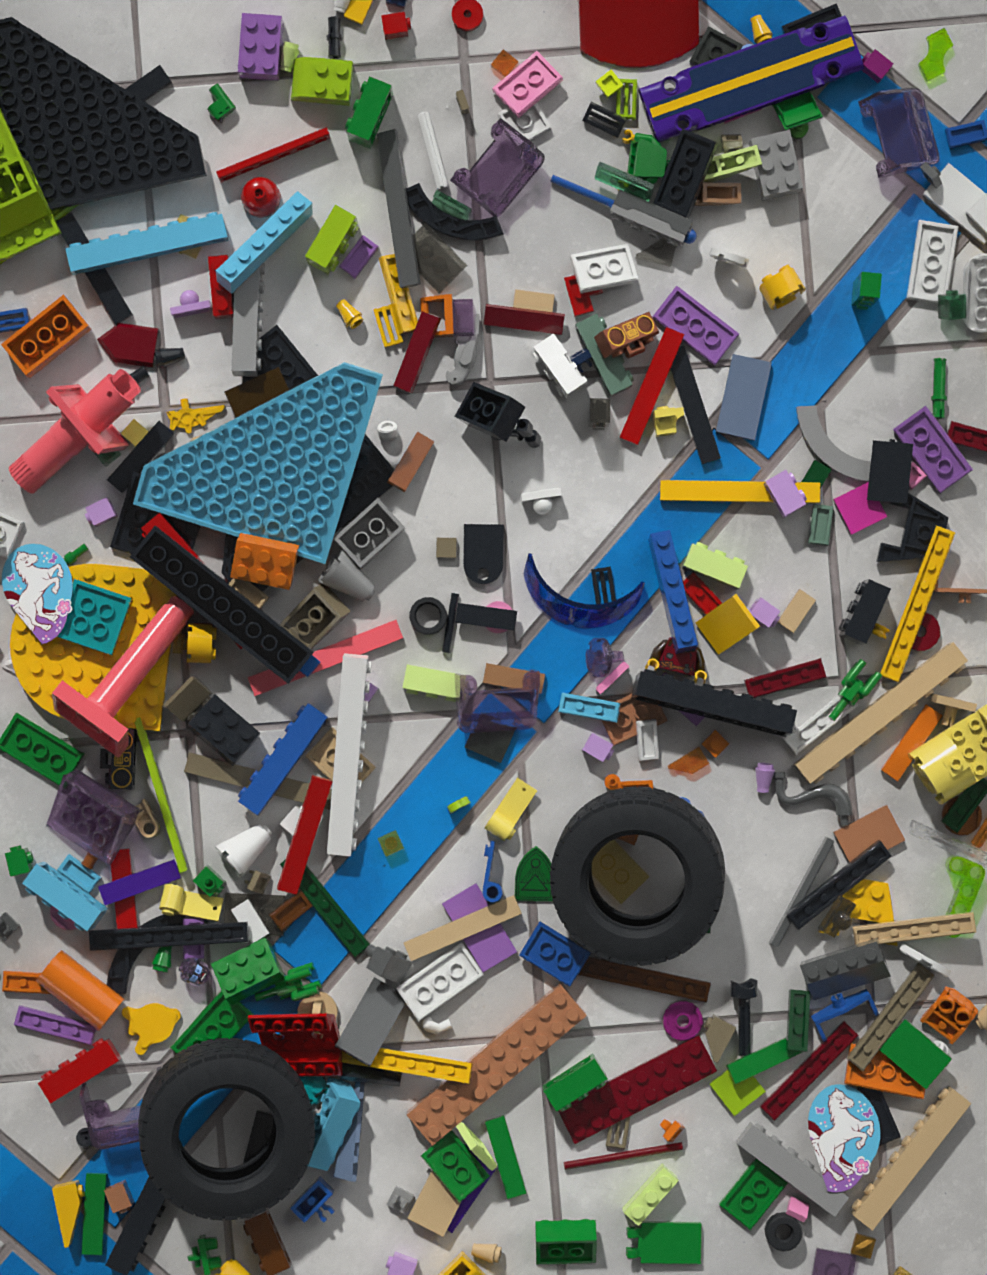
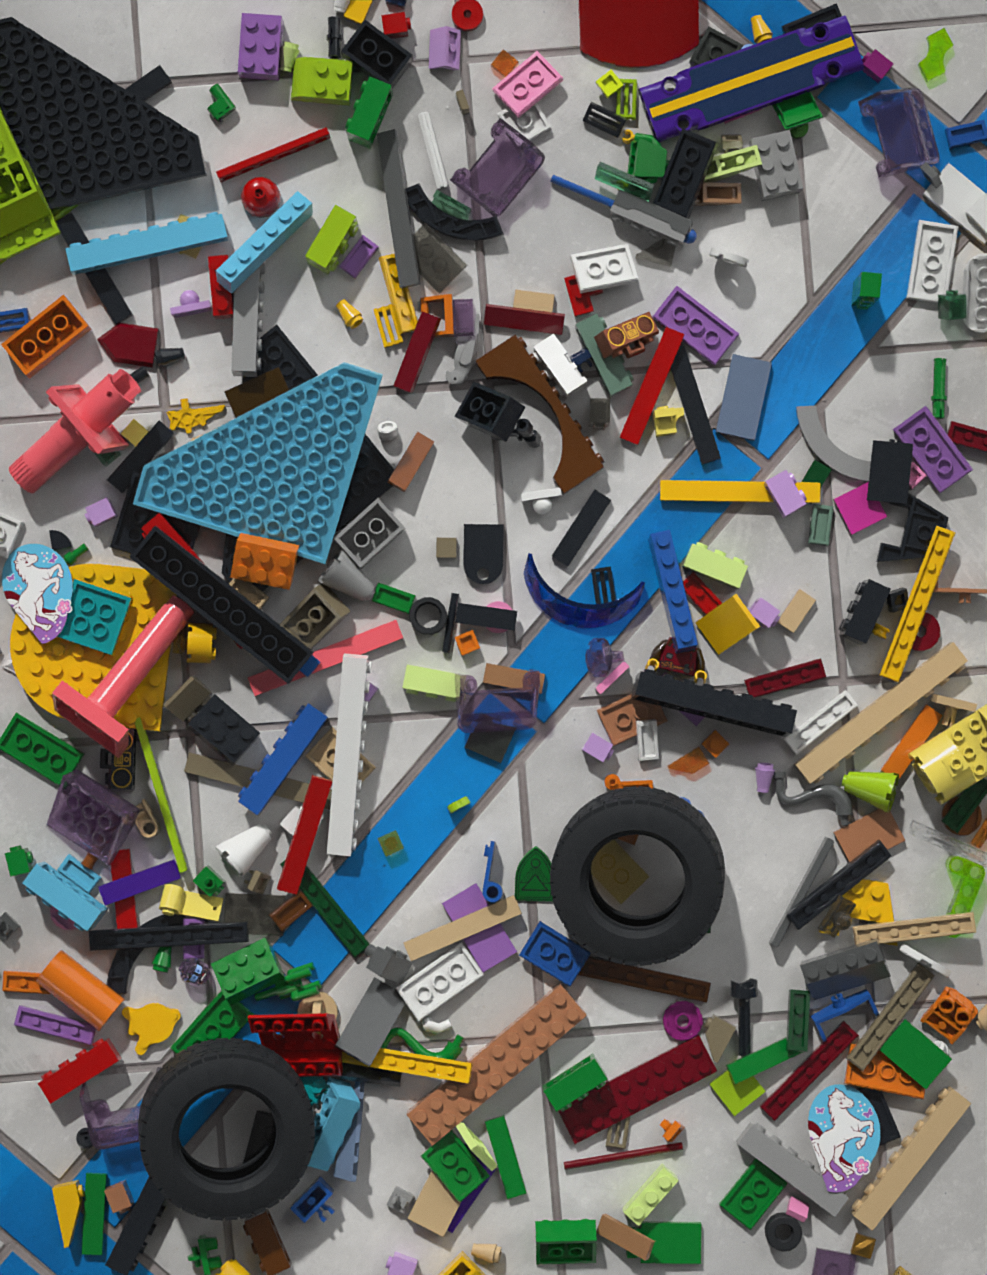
white tile [231,899,270,943] -> none
light yellow door [485,777,537,841] -> none
medium azure tile [558,693,621,723] -> none
yellow brick [759,264,806,310] -> none
green plant [828,659,882,722] -> none
none -> black tile [49,530,73,550]
none -> black brick [341,20,413,89]
none -> green tile [372,583,416,614]
none -> green animal [381,1028,464,1060]
none -> lavender panel [429,26,461,71]
none -> orange plate [455,630,480,656]
none -> reddish brown arch [476,334,605,495]
none -> black tile [552,489,611,567]
none -> medium nougat tile [596,1213,655,1261]
none -> lime cone [842,771,899,812]
none -> black plate [887,587,908,613]

